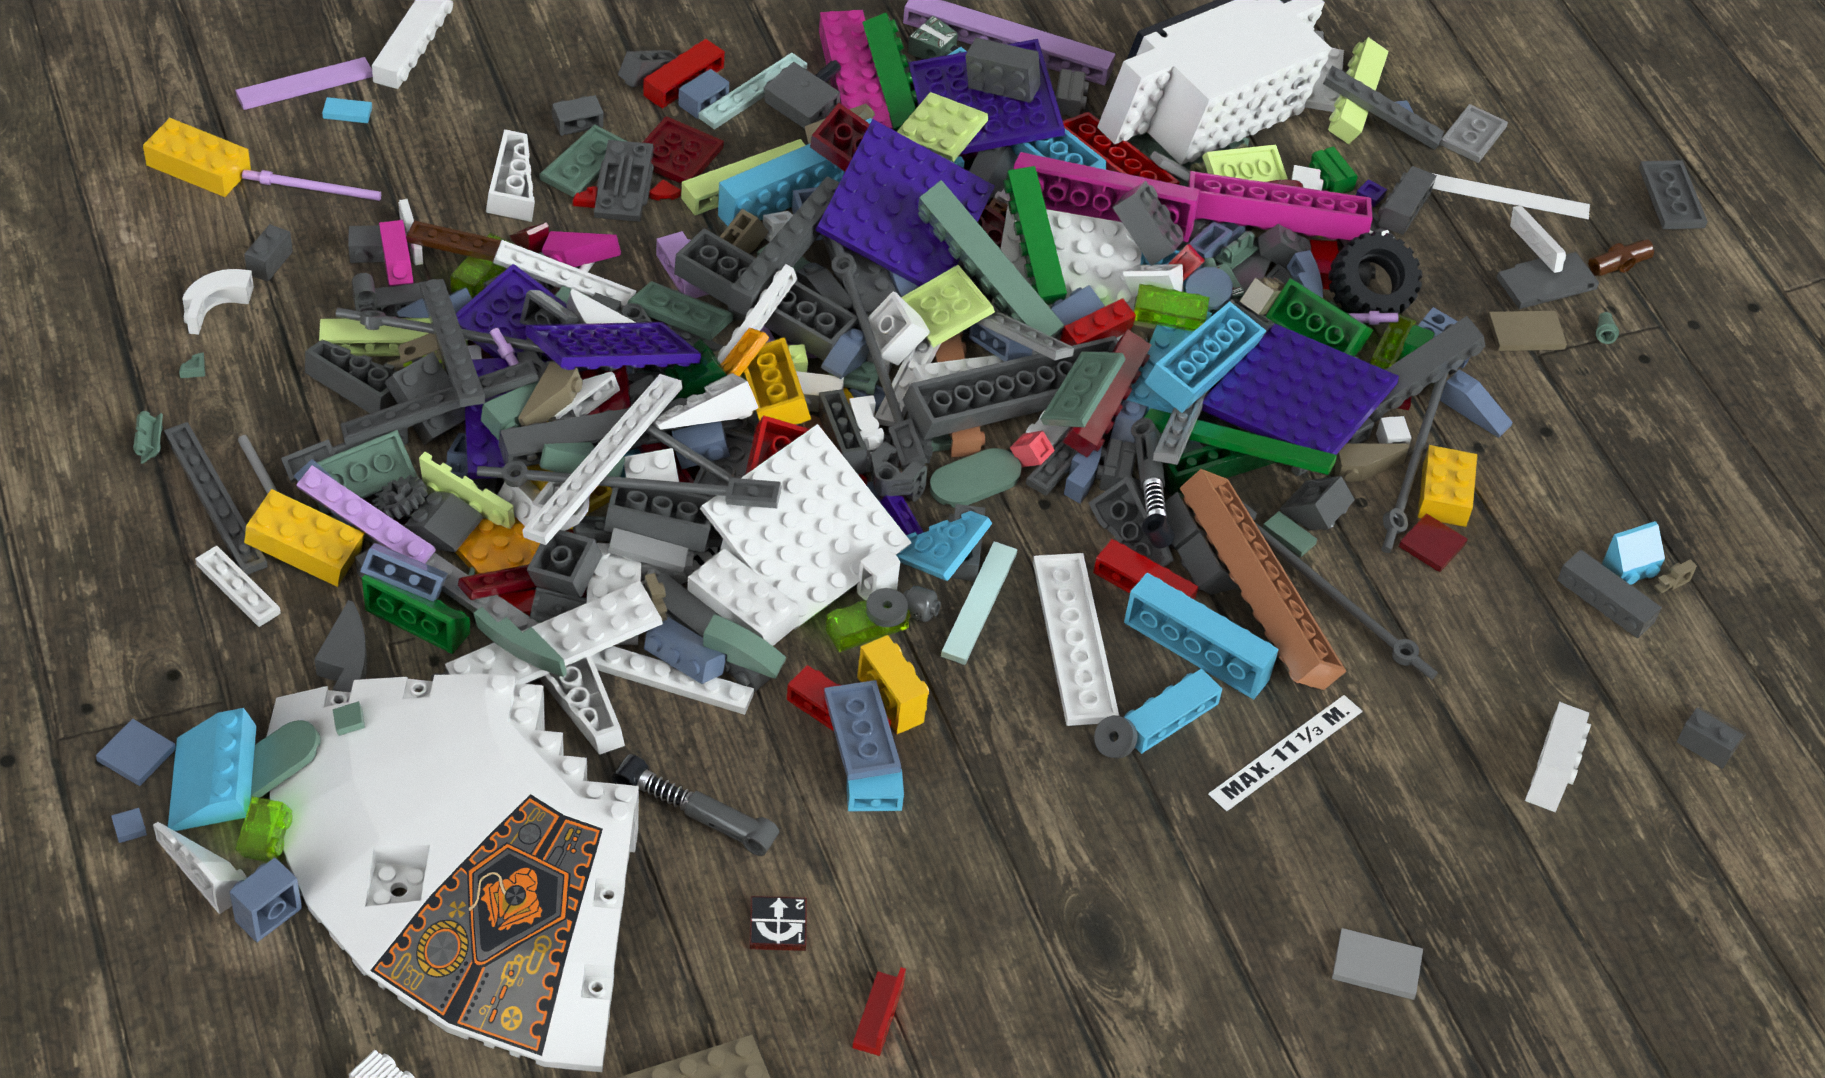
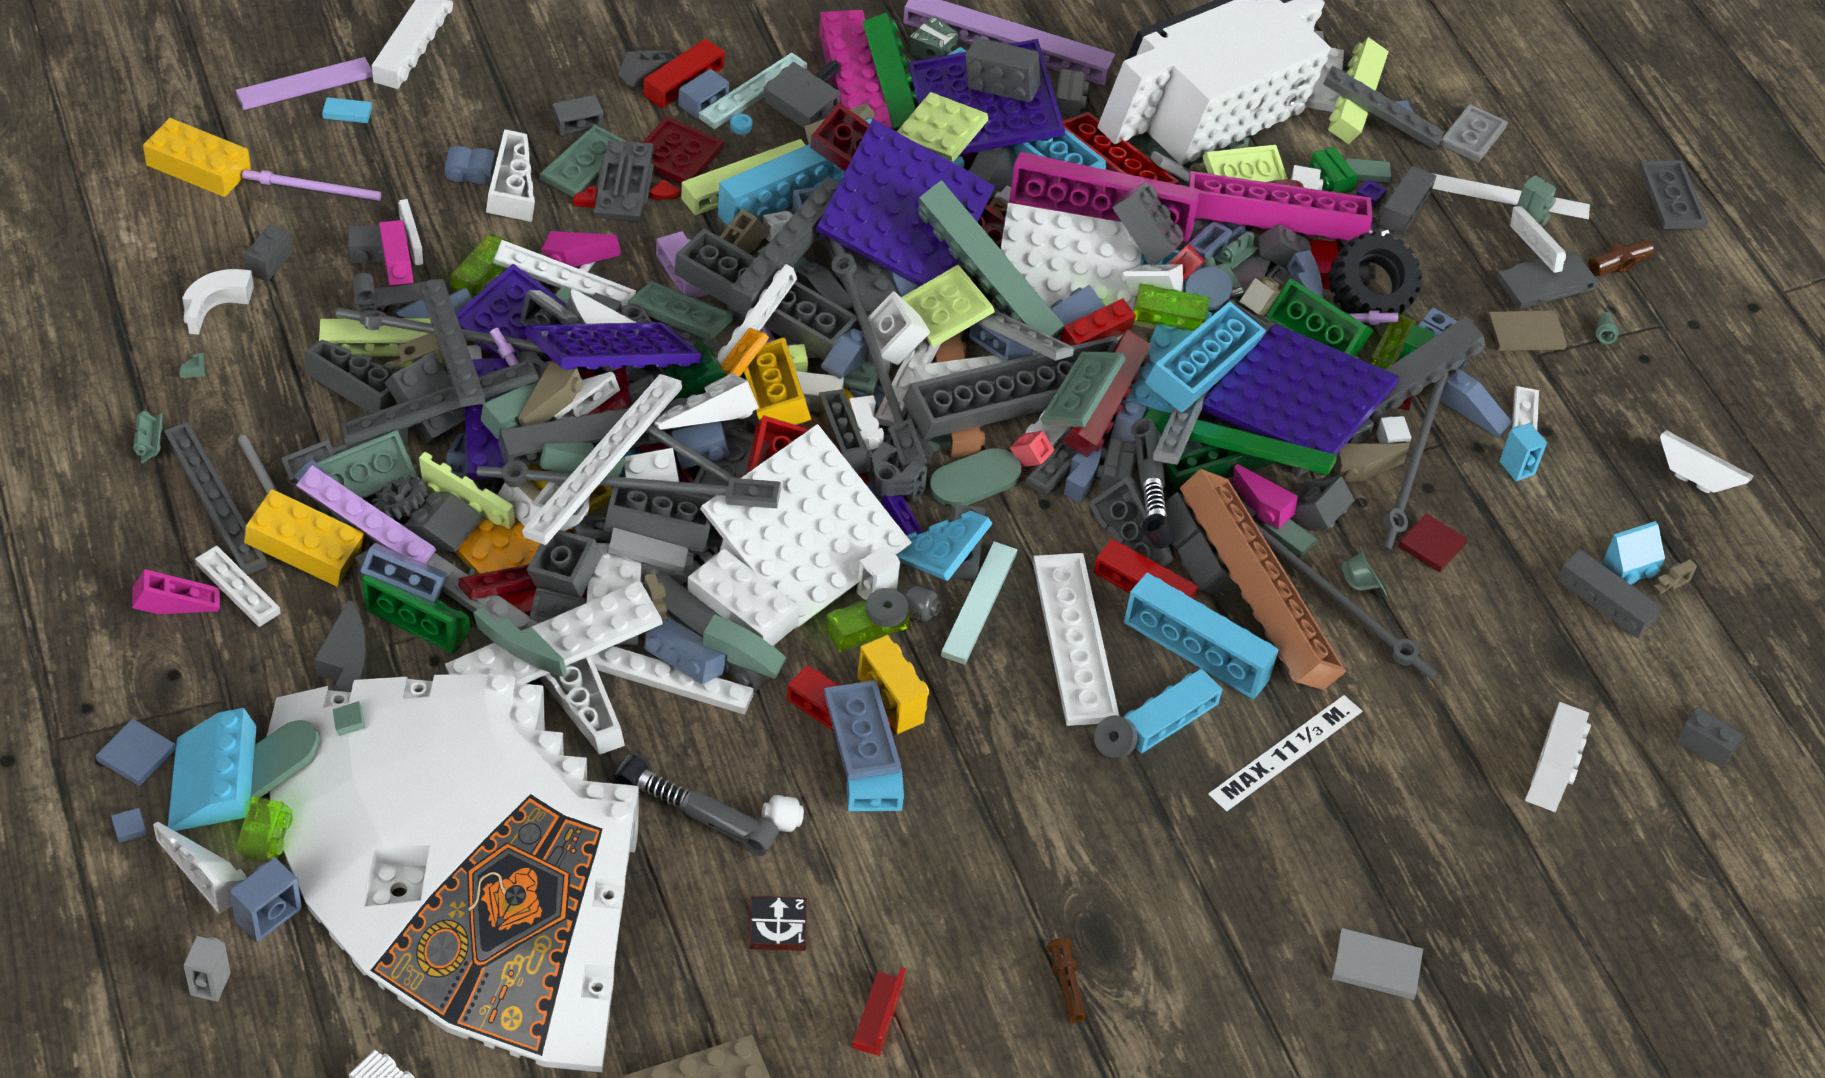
reddish brown tile [406,220,502,262] -> none
dark red slope [509,222,549,254] -> none
green brick [1003,166,1067,305] -> none
yellow brick [1418,445,1477,527] -> none
none -> dark pink slope [132,569,220,614]
none -> light grey brick [184,936,231,1002]
none -> sand blue brick [445,146,496,184]
none -> medium azure tile [730,114,752,135]
none -> white head [762,795,804,832]
none -> reddish brown pin [1047,937,1086,1023]
none -> dark pink slope [1233,464,1297,530]
none -> sand green piece [1341,546,1388,599]
none -> sand green tile [1346,158,1391,183]
none -> medium azure brick [1499,423,1547,481]
none -> white tile [1512,386,1539,430]
none -> sand green brick [1517,176,1556,226]
none -> white wedge [1660,430,1753,493]

